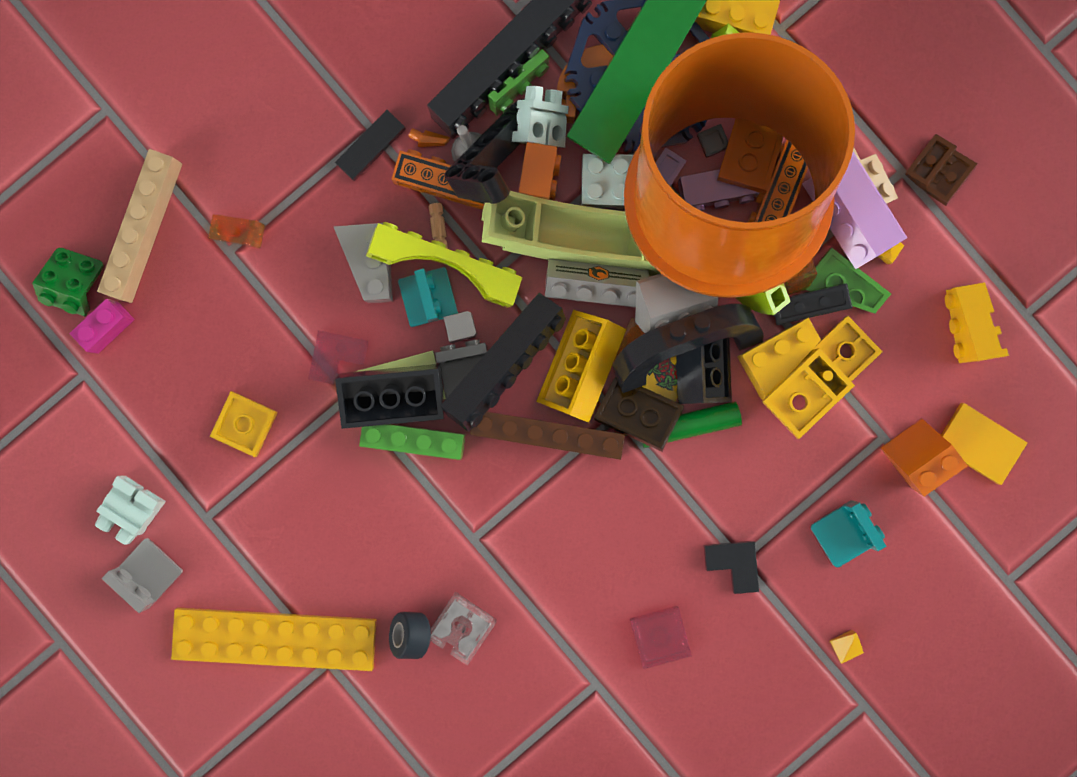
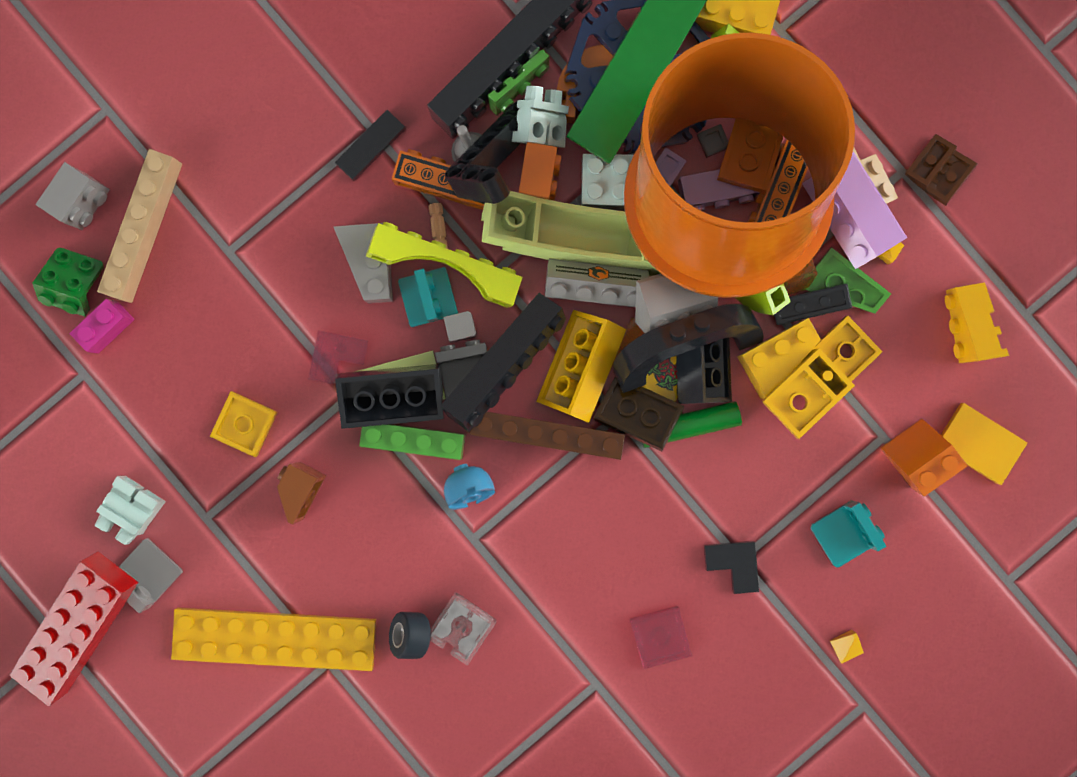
clear orange slope [208,214,265,248] -> none
orange bar [408,128,450,147] -> none
none -> brick [9,551,139,706]
none -> light grey brick [35,162,110,230]
none -> dark orange slope [277,462,327,525]
none -> dark azure cylinder [443,464,495,510]

